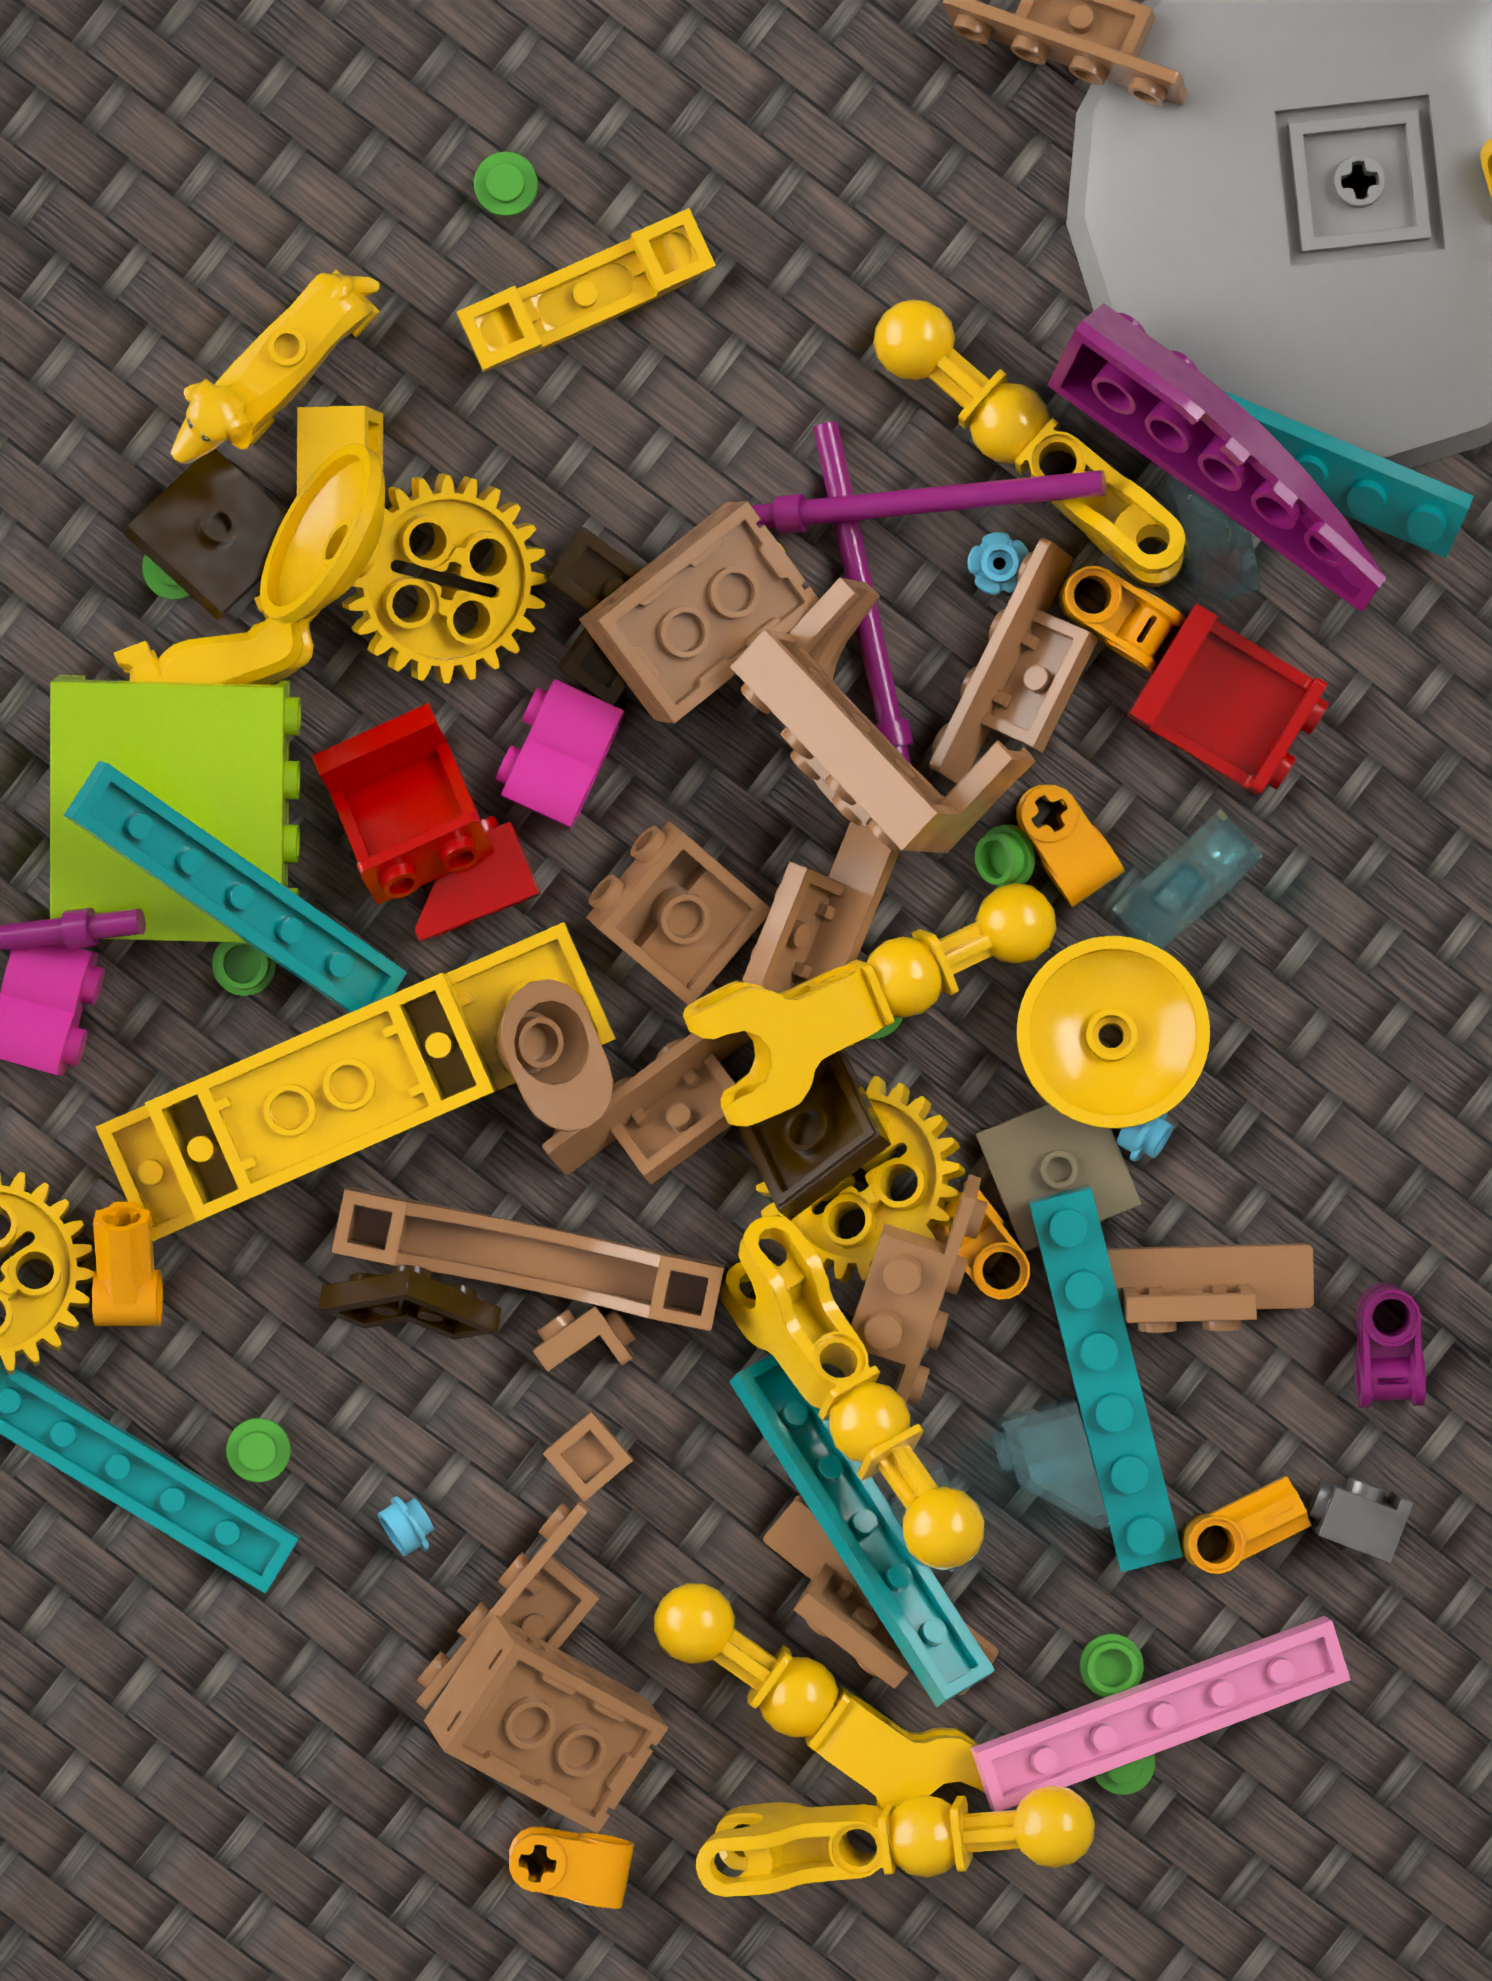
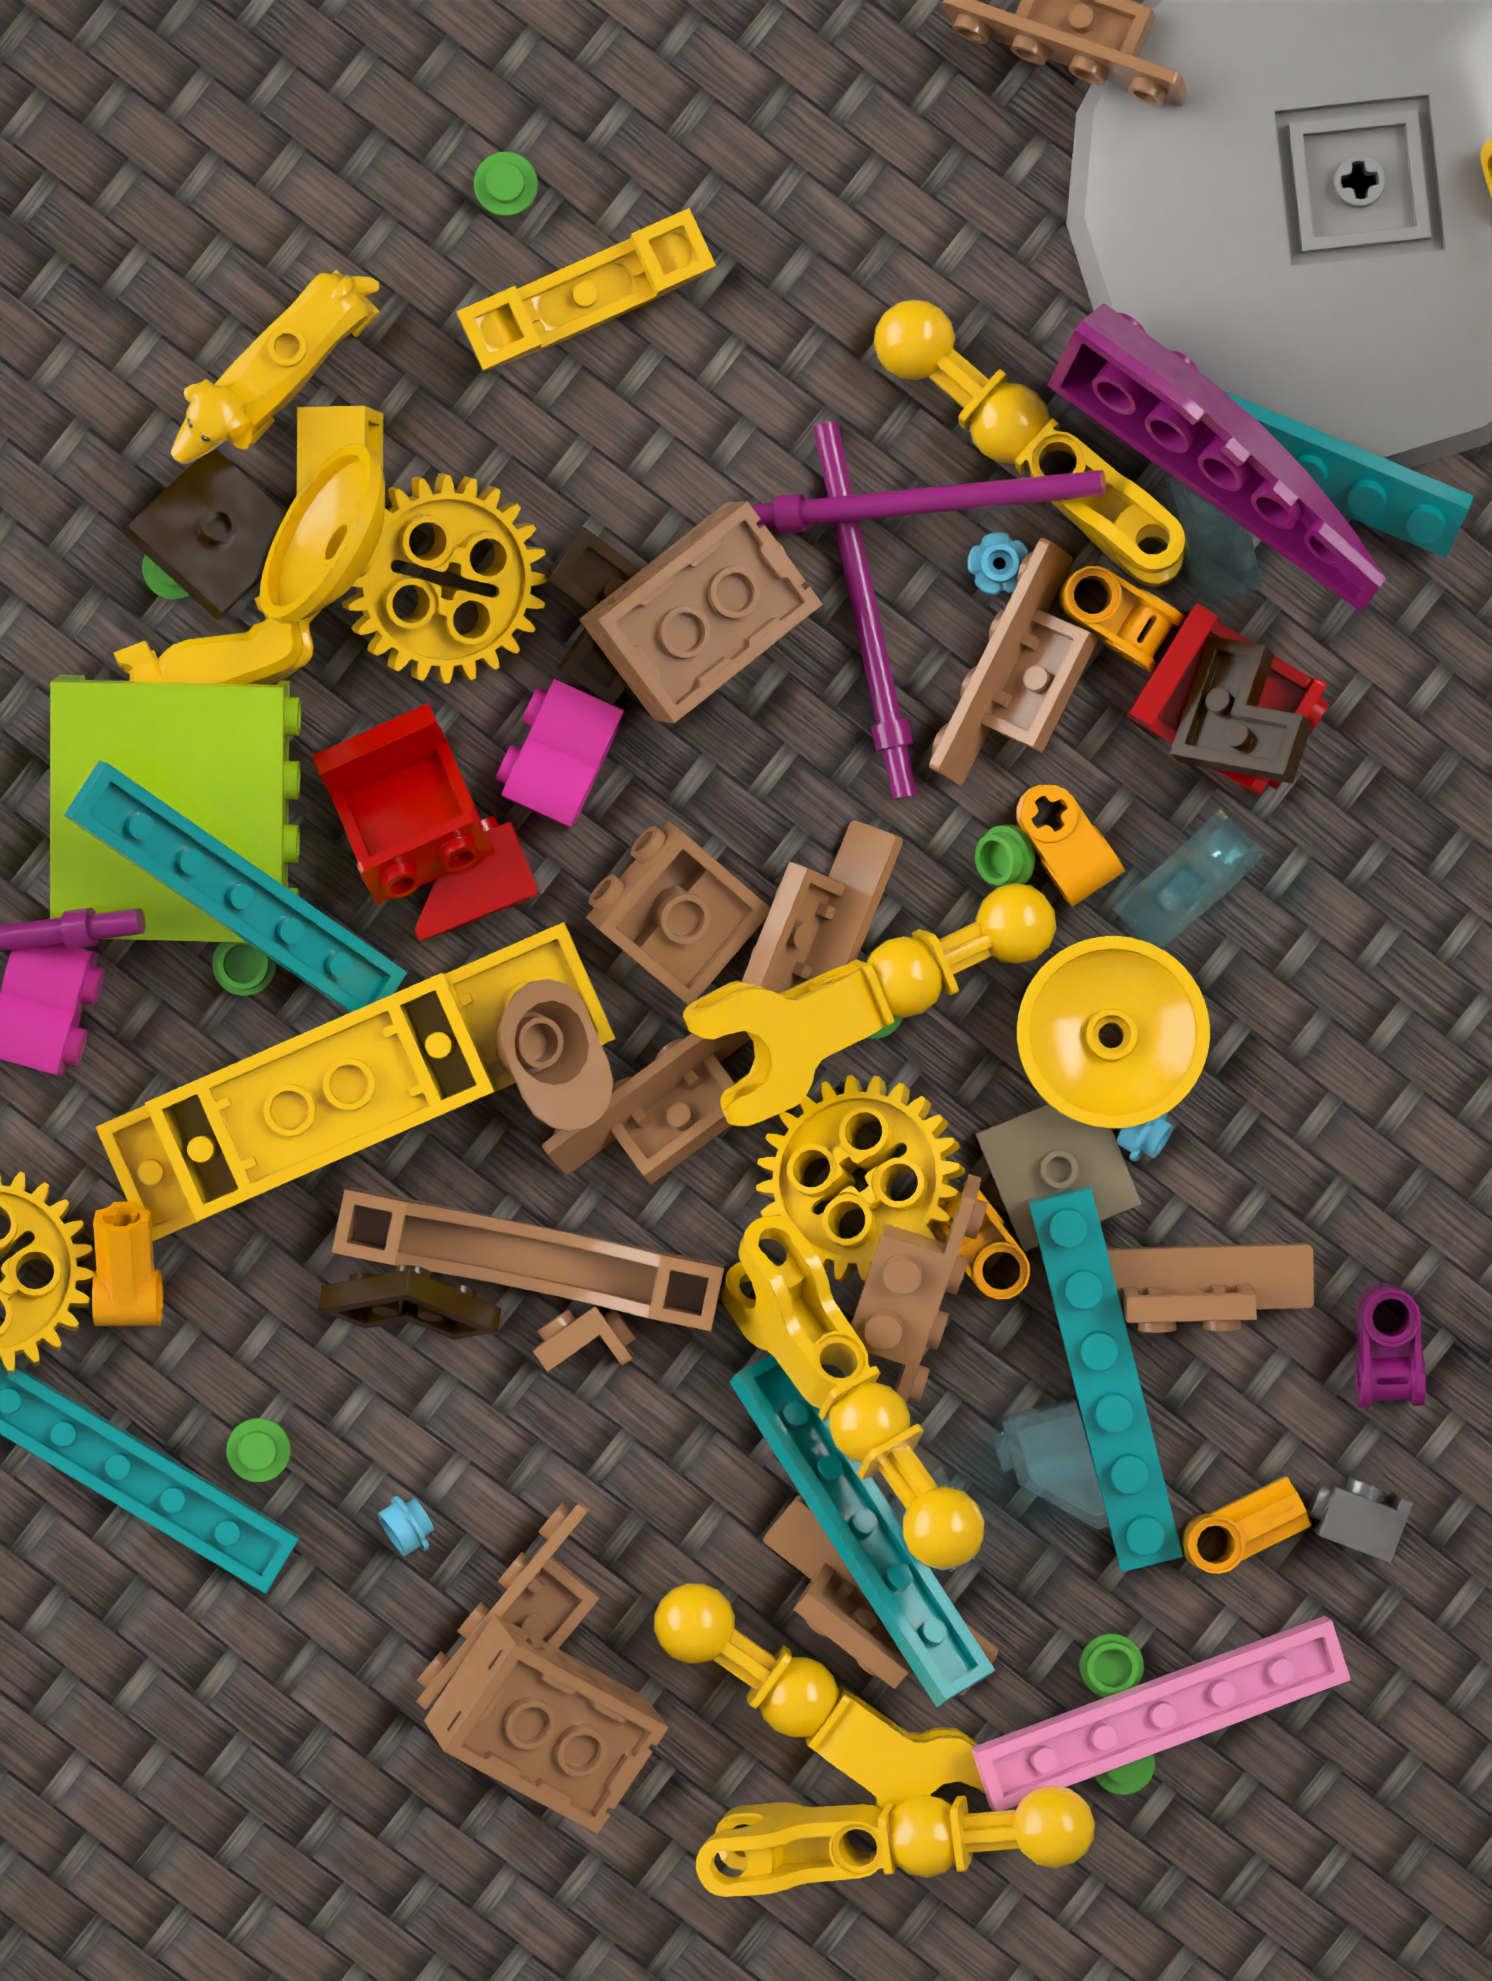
light orange piece [509,1826,634,1909] -> none
medium nougat plate [543,1410,634,1502] -> none
piece [730,577,1036,853] -> none
dark brown plate [738,1051,891,1221] -> none
none -> dark brown plate [1169,636,1312,784]

